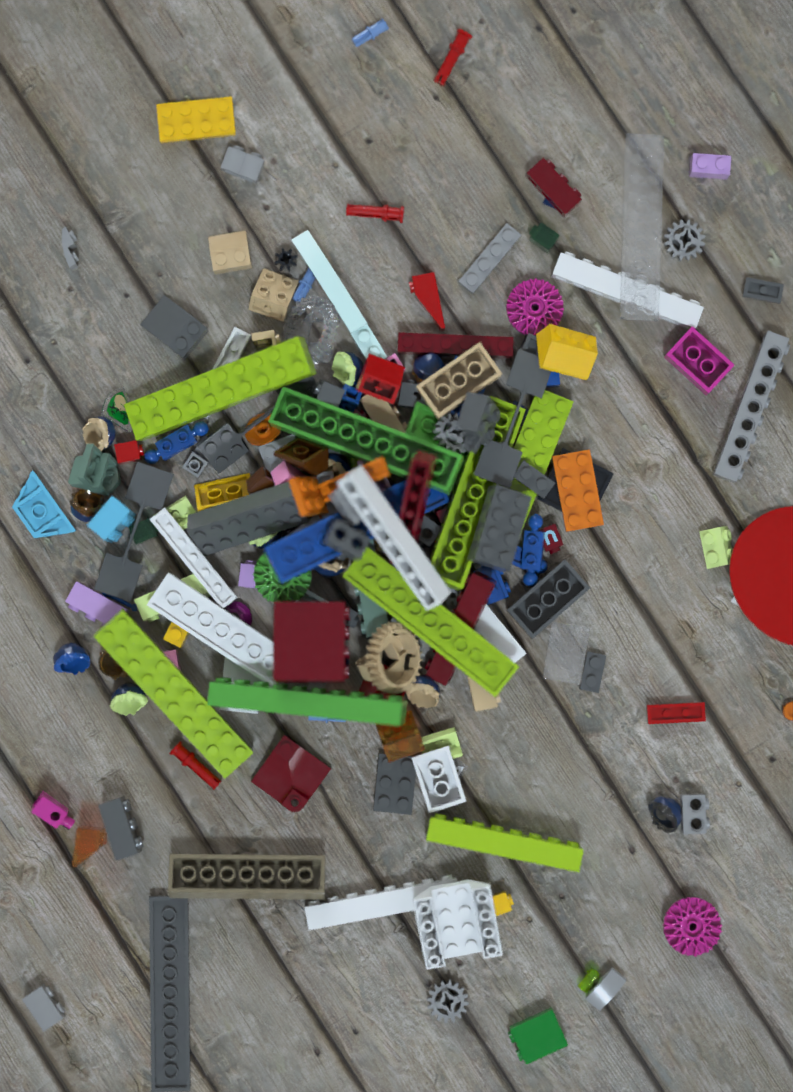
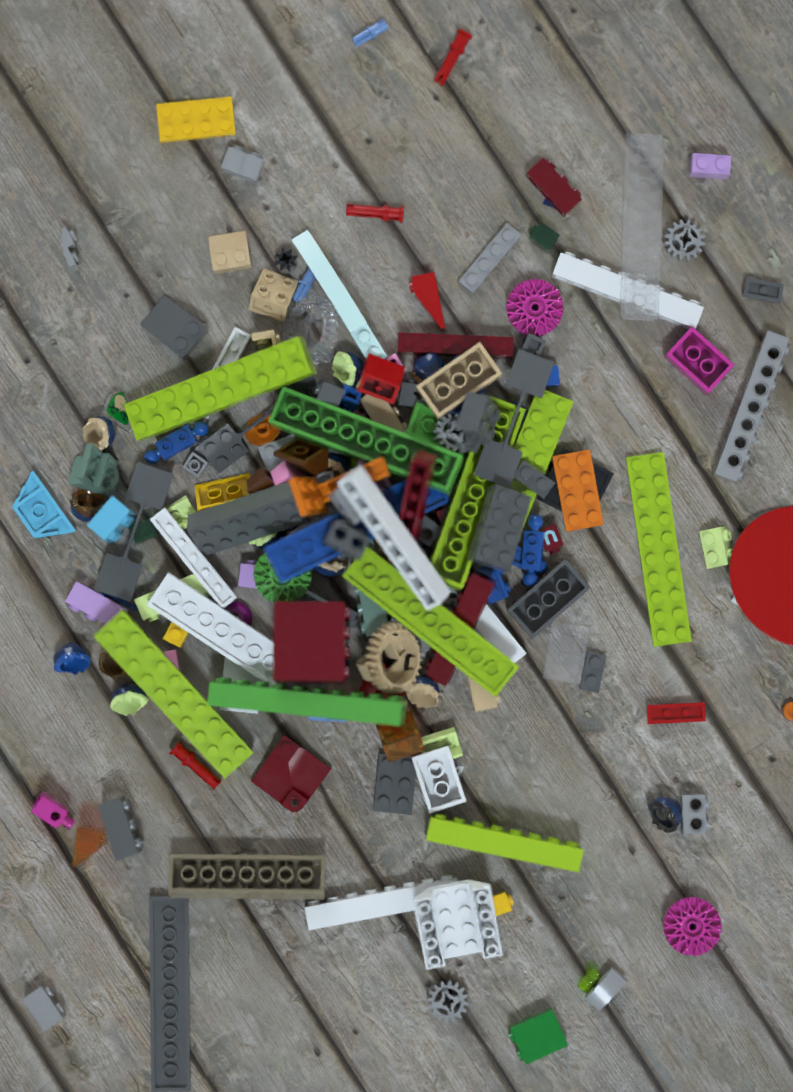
red brick [114,440,144,465] -> none
yellow slope [536,324,598,380] -> none
none -> lime plate [625,452,692,647]

